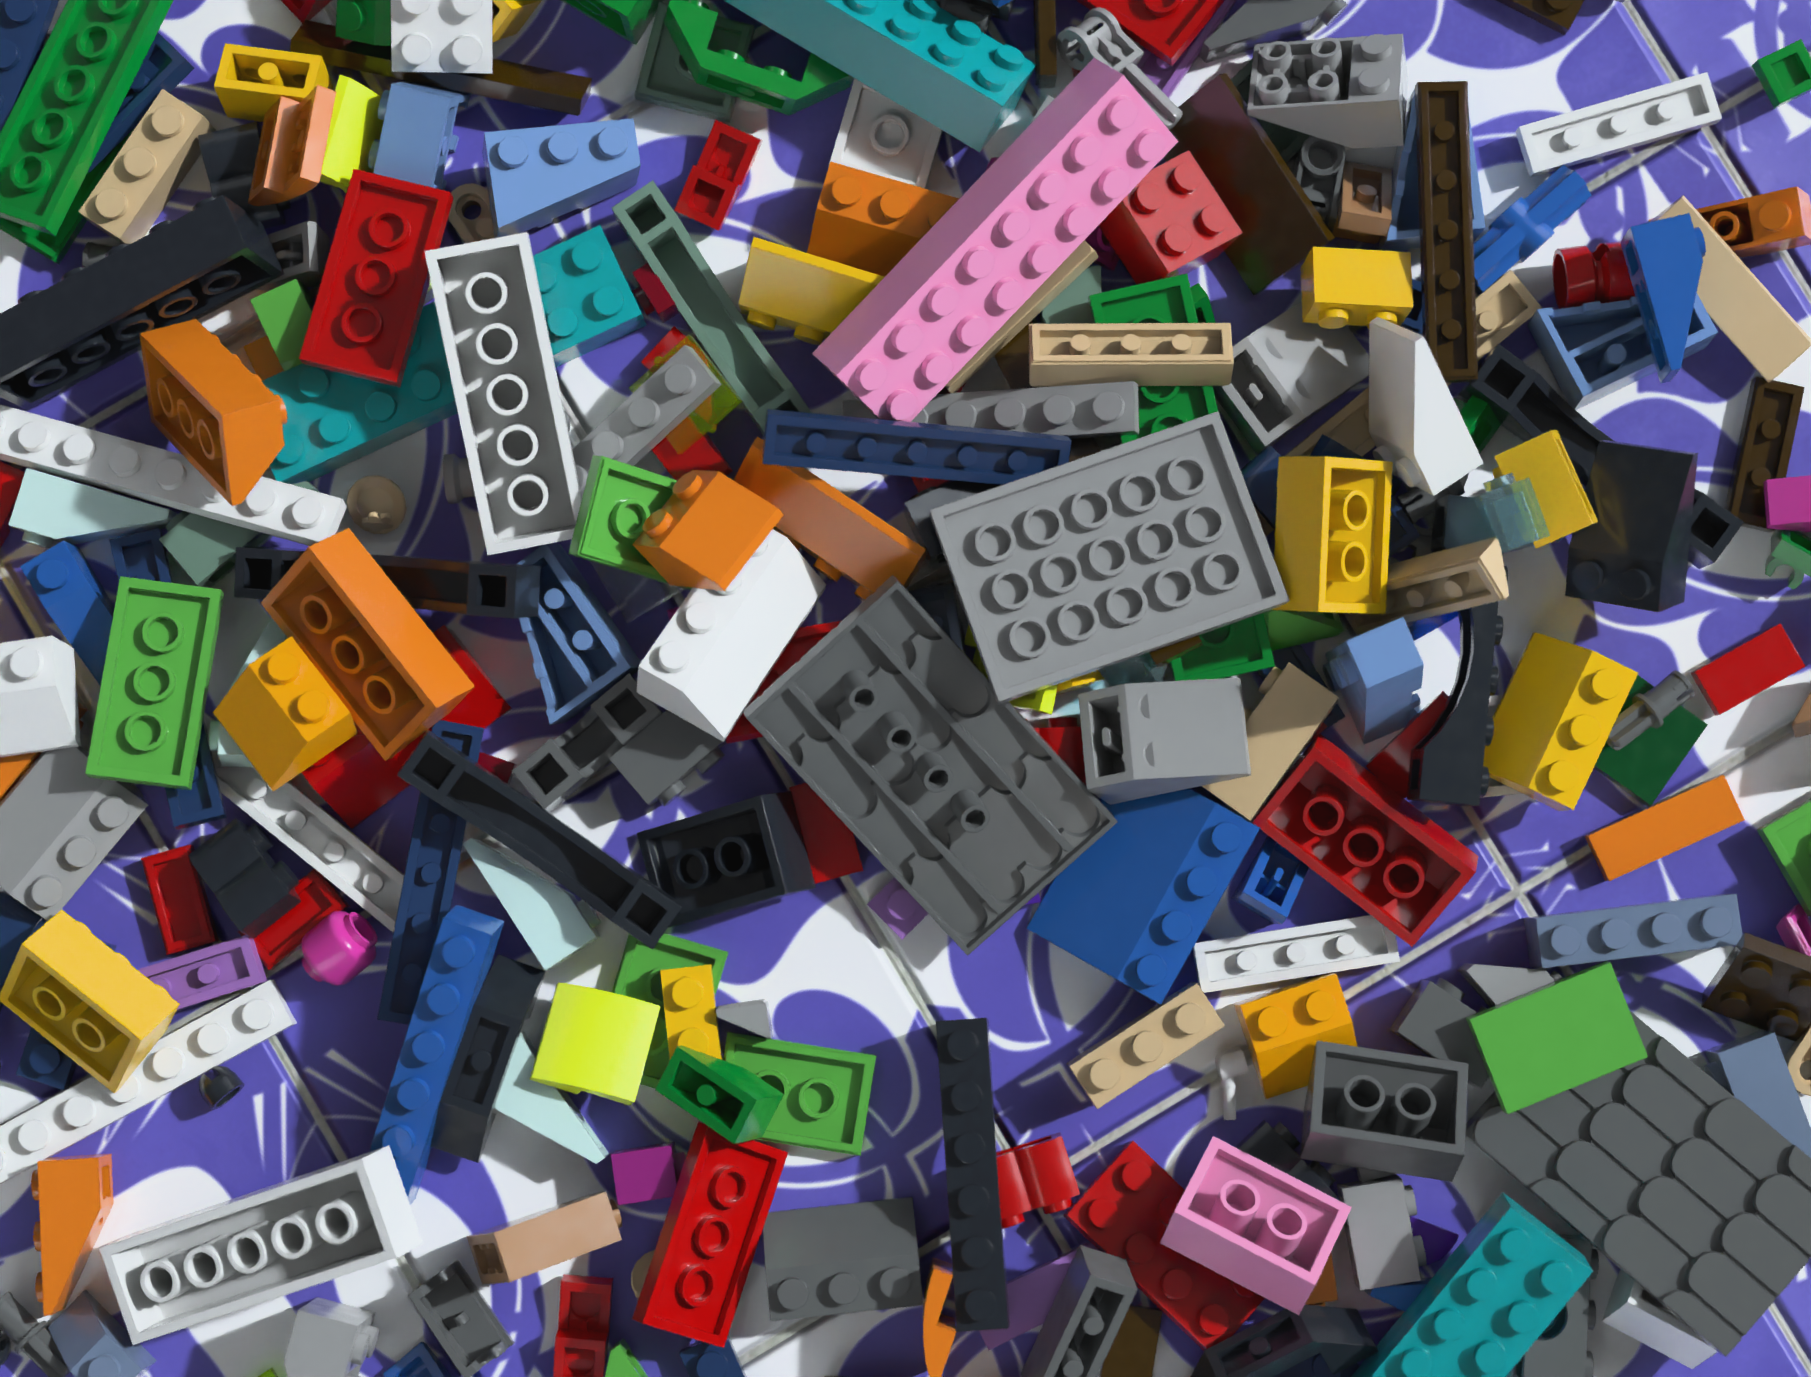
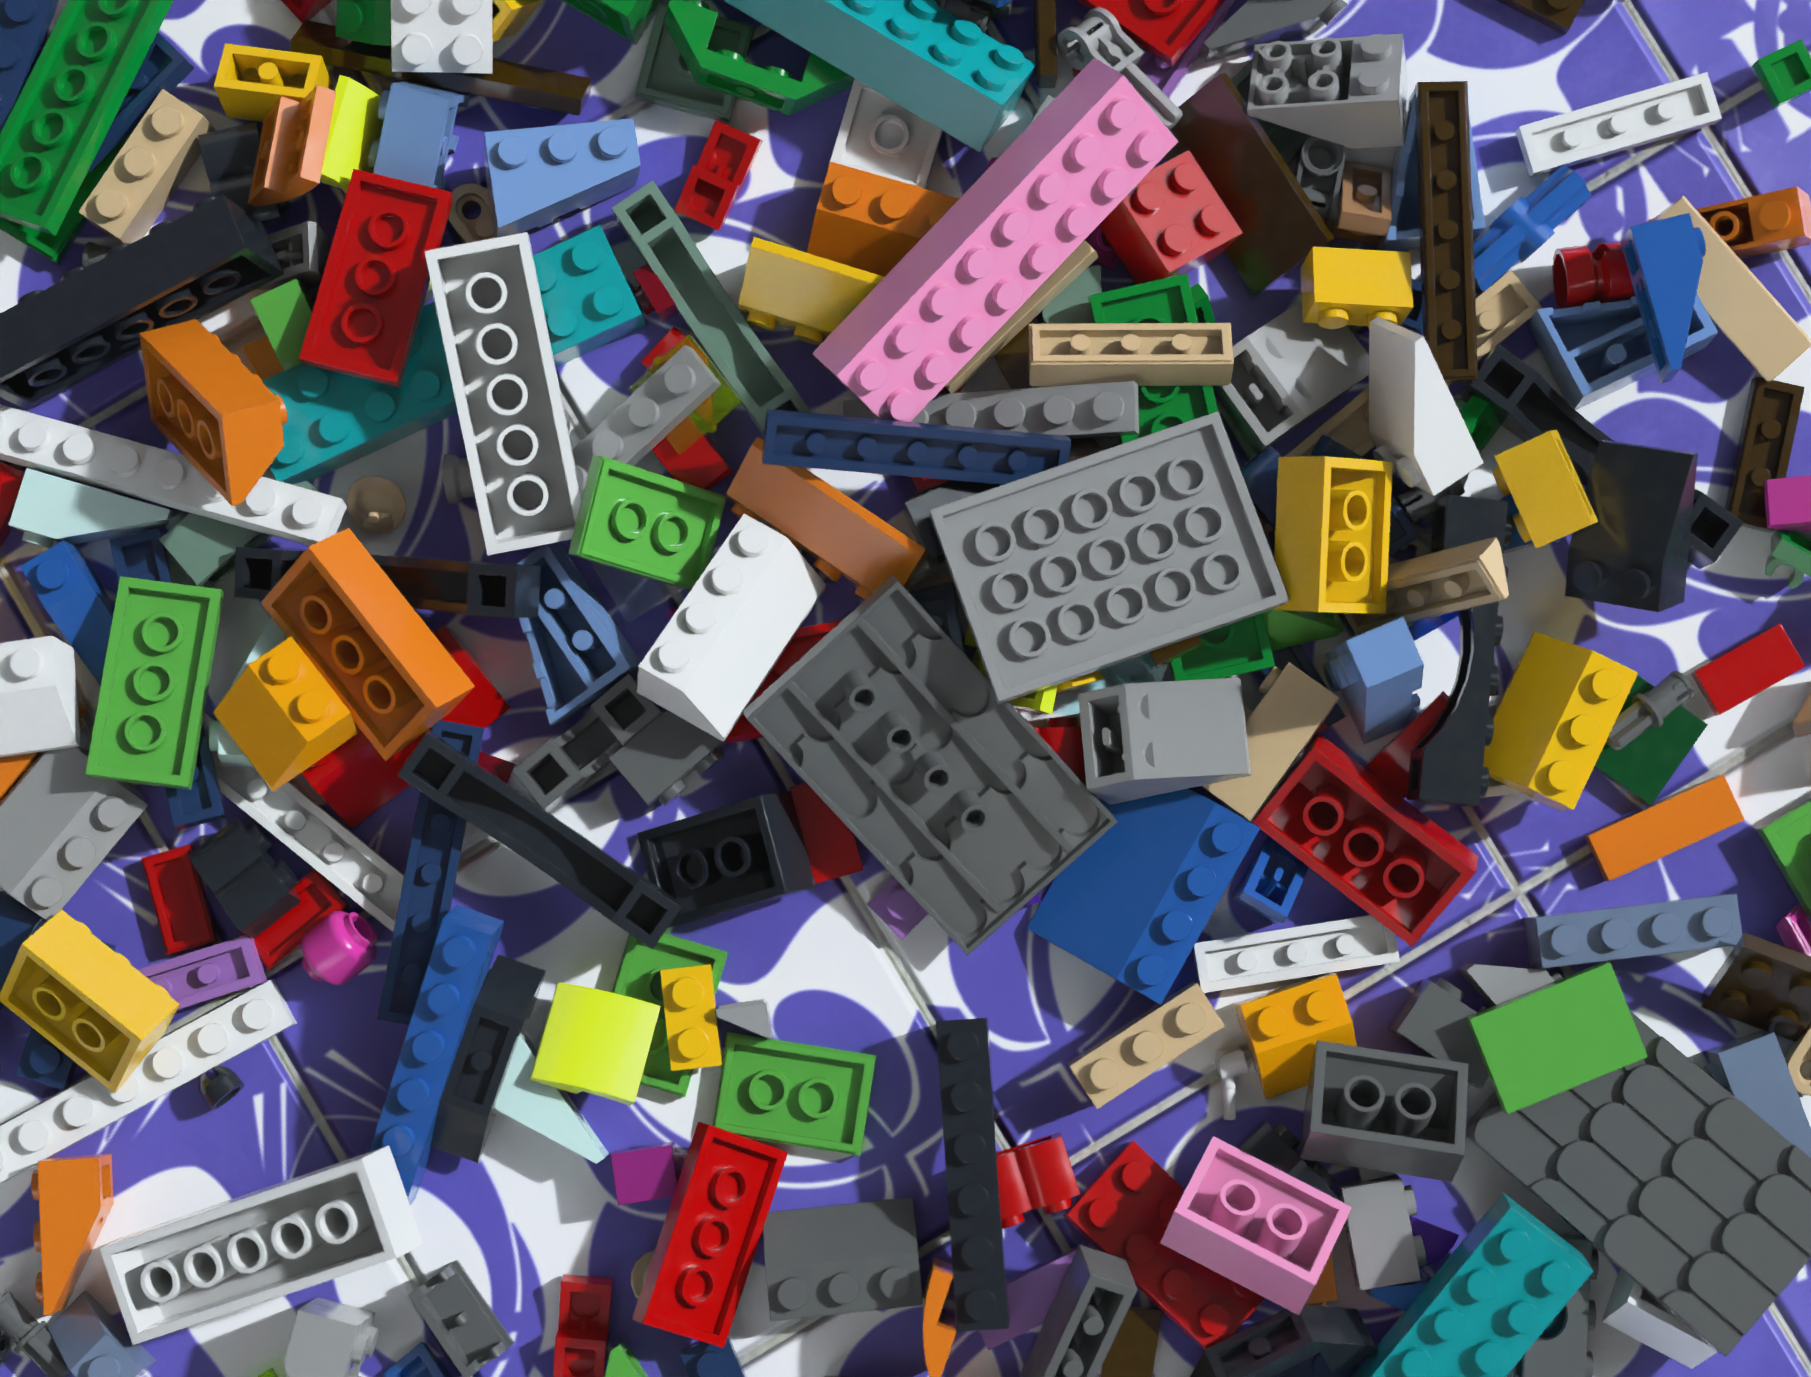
light aqua slope [463,838,602,971] -> none
slope [466,1191,622,1285] -> none
orange slope [633,470,784,591] -> none
green slope [655,1046,784,1144] -> none
clear light blue brick [1474,473,1550,553] -> none

